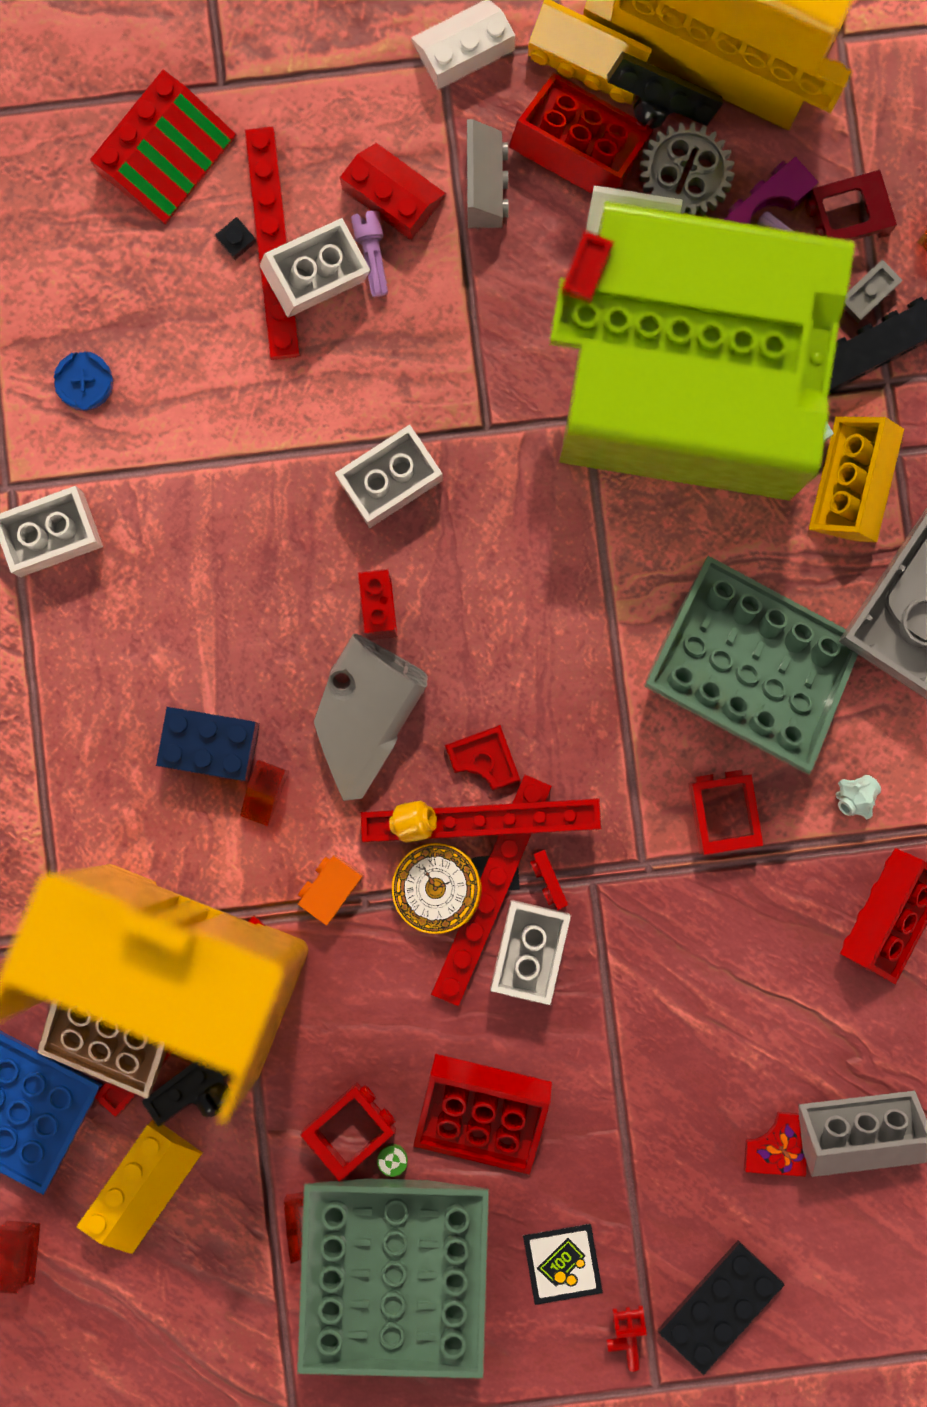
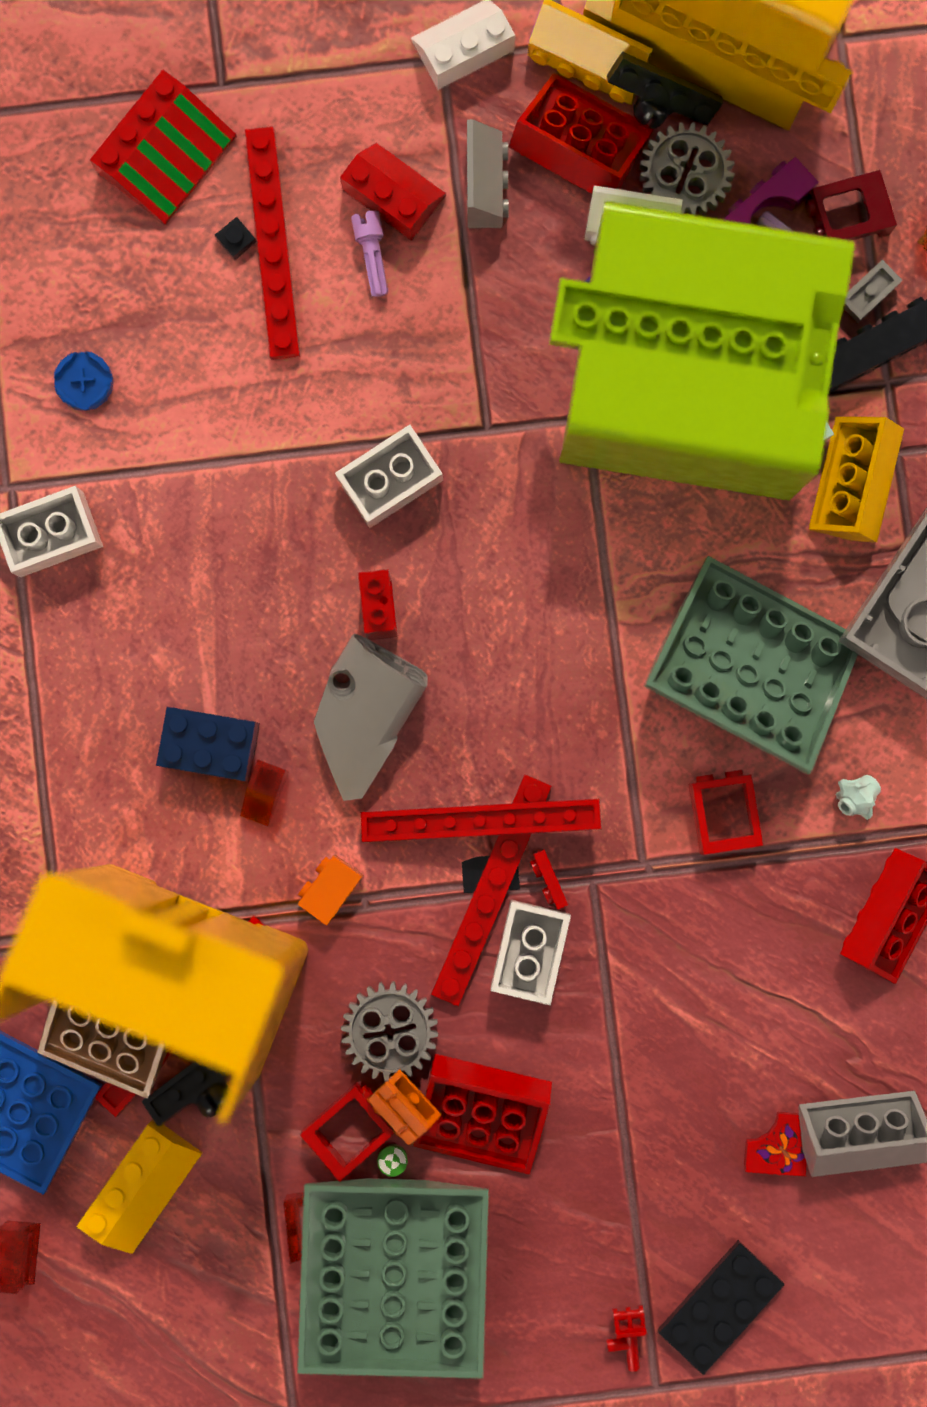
white brick [259,218,371,318] -> none
yellow head [389,801,437,843] -> none
tile [392,843,482,934] -> none
red tile [445,725,521,791] -> none
sticker [523,1224,603,1305] -> none
red tile [561,231,614,303] -> none
none -> light grey gear [341,981,438,1081]
none -> orange brick [367,1069,441,1145]

